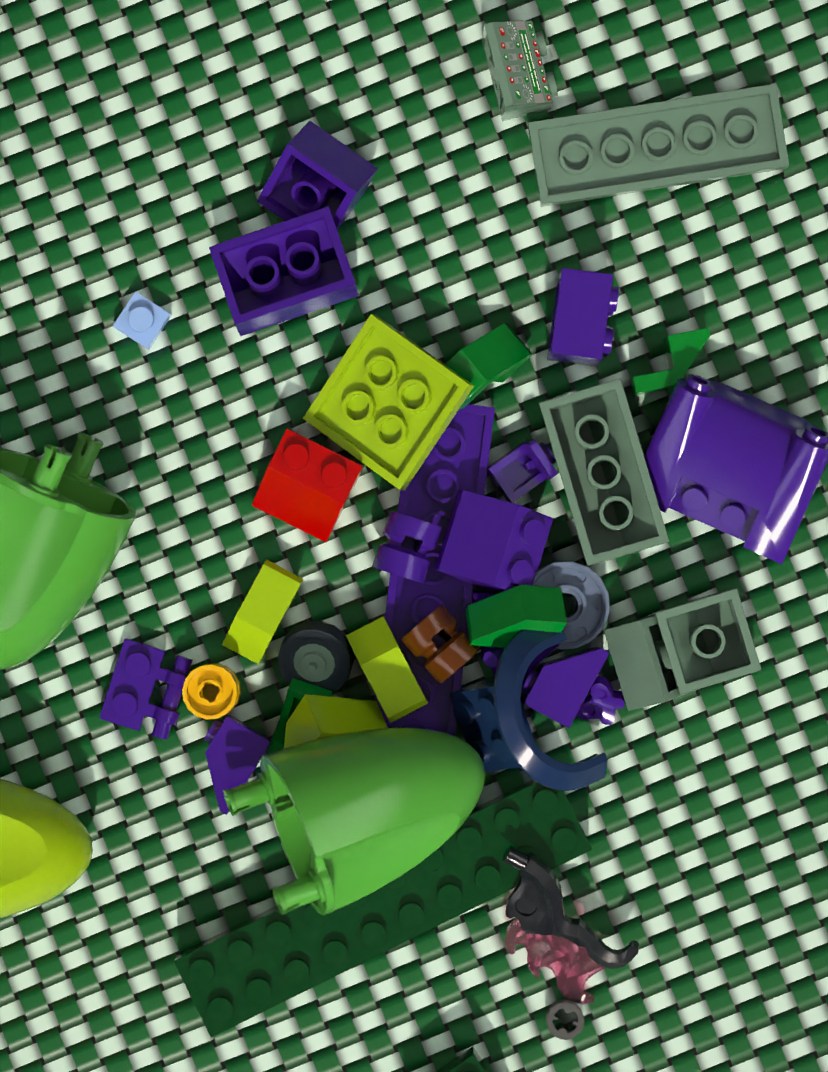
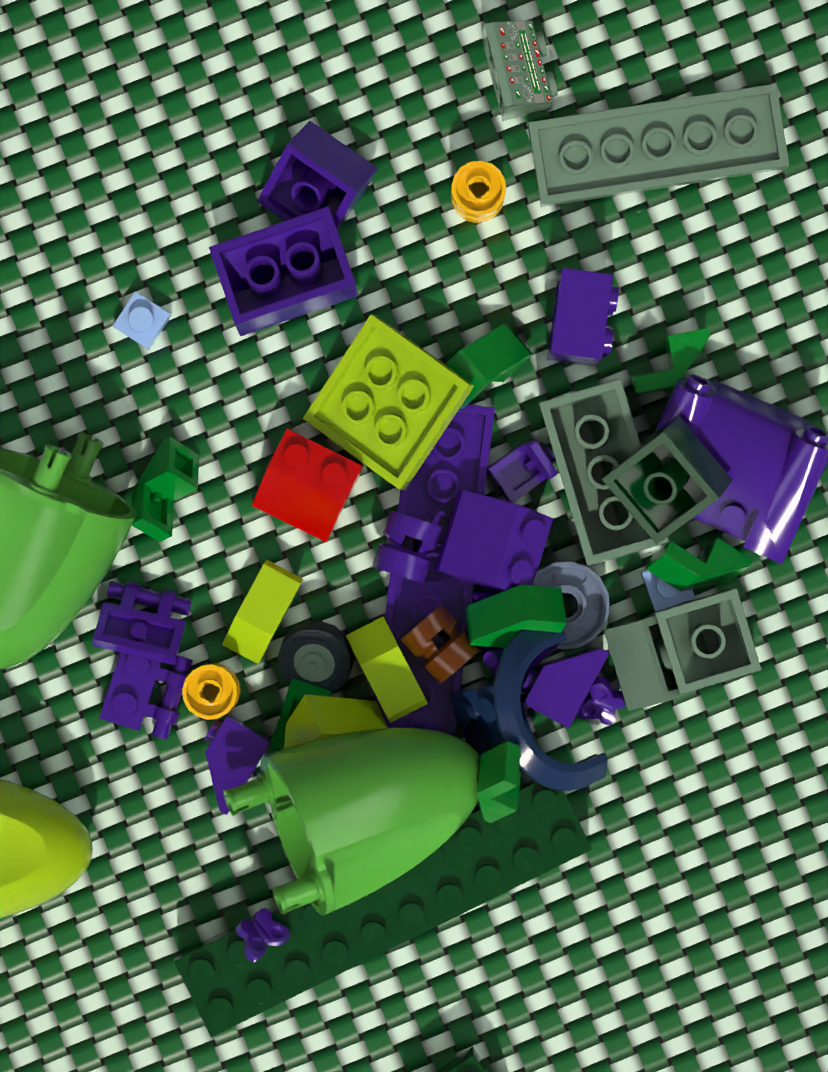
black piece [502,846,639,1004] -> none
dark grey bush [546,999,584,1040] -> none
none -> dark purple plate [93,581,192,665]
none -> green slope [131,437,199,542]
none -> dark purple piece [236,908,290,962]
none -> yellow wheel [451,161,506,223]
none -> green slope [477,741,521,823]
none -> dark green slope [602,415,733,544]
none -> light blue plate [641,570,695,612]
none -> green slope [646,538,752,592]

